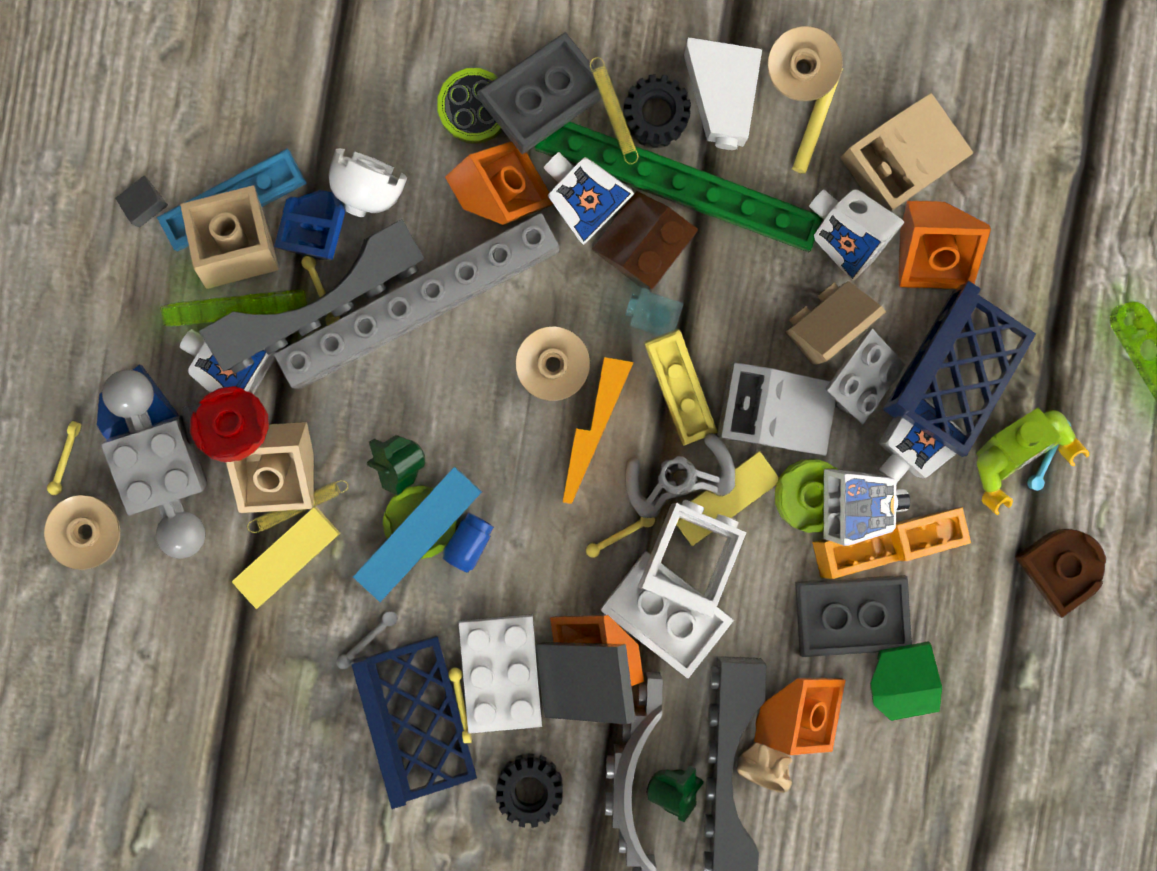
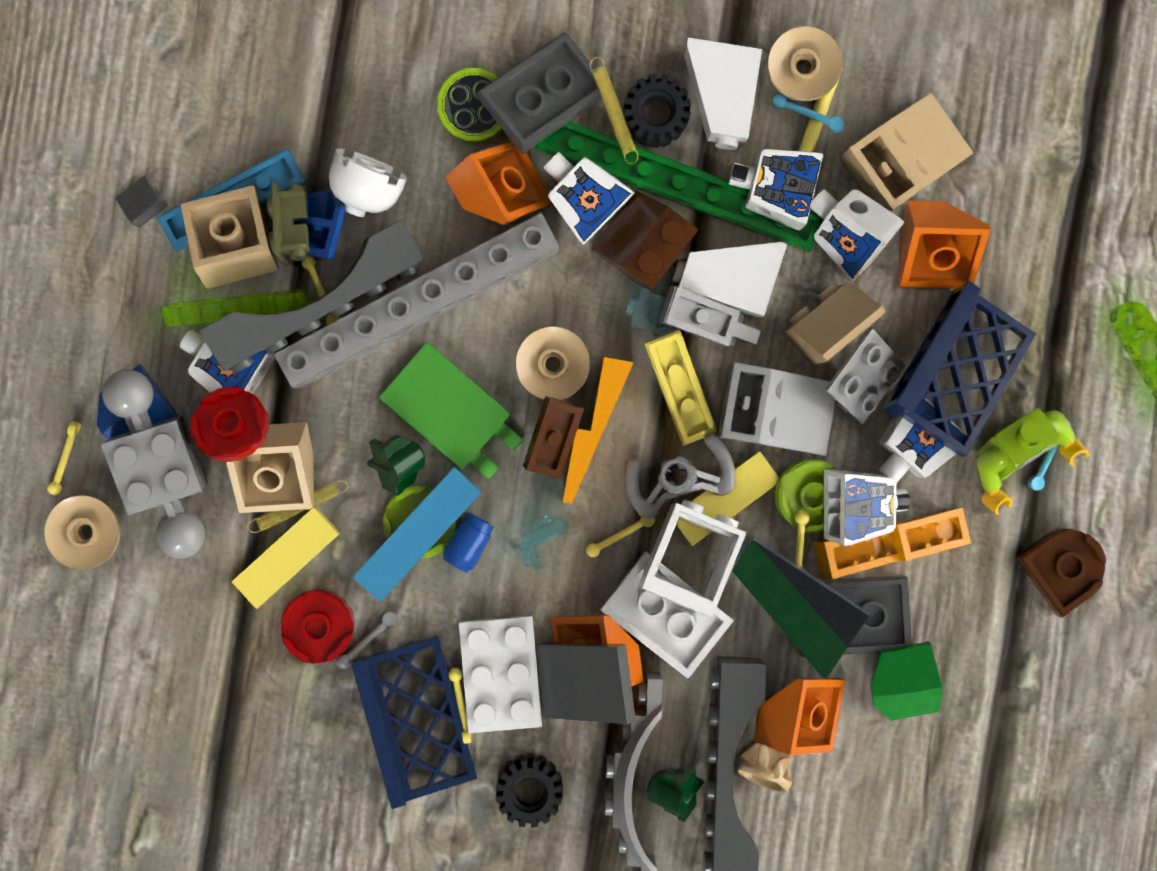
none -> olive hinge [267,182,310,266]
none -> red tile [280,589,355,664]
none -> bright green tile [379,342,524,479]
none -> clear light blue bracket [518,514,568,571]
none -> reddish brown tile [523,396,584,479]
none -> light grey hinge [658,286,761,347]
none -> white slope [672,242,787,319]
none -> torso [728,149,823,230]
none -> dark green slope [732,536,869,679]
none -> medium azure hinge [773,94,844,133]
none -> light yellow hinge [795,510,810,570]

